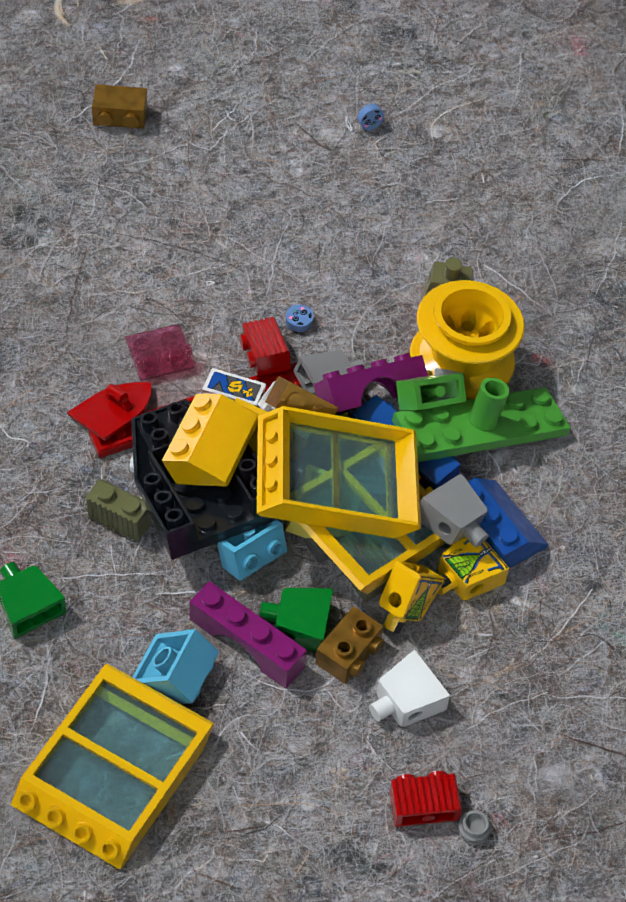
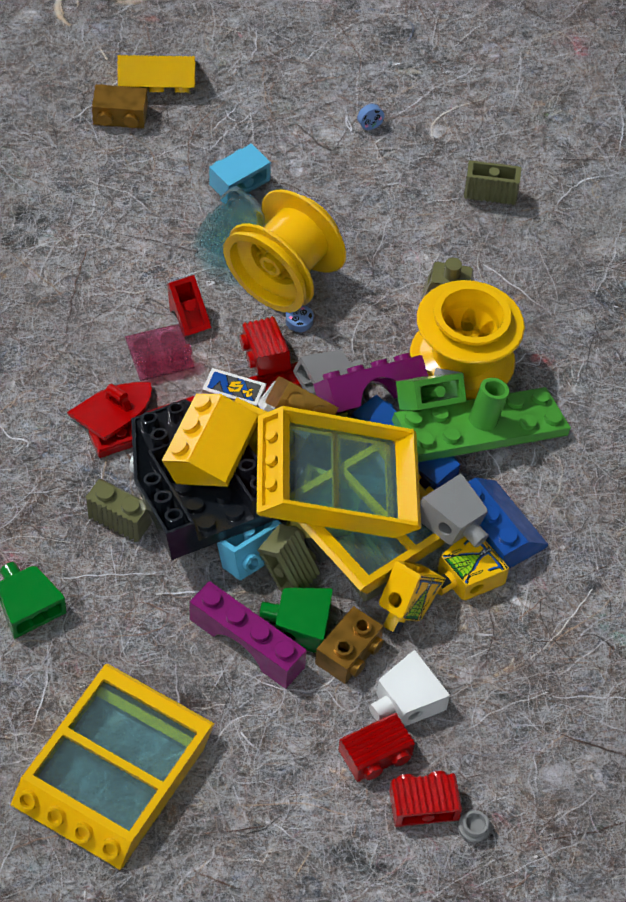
medium azure slope [133,629,219,704] -> none
none -> yellow slope [118,55,196,93]
none -> red slope [167,275,212,337]
none -> clear light blue cylinder [193,186,265,269]
none -> medium azure brick [209,143,271,204]
none -> yellow wheel [223,189,346,313]
none -> olive brick [257,524,320,592]
none -> red brick [338,712,415,782]
none -> olive brick [464,160,521,205]

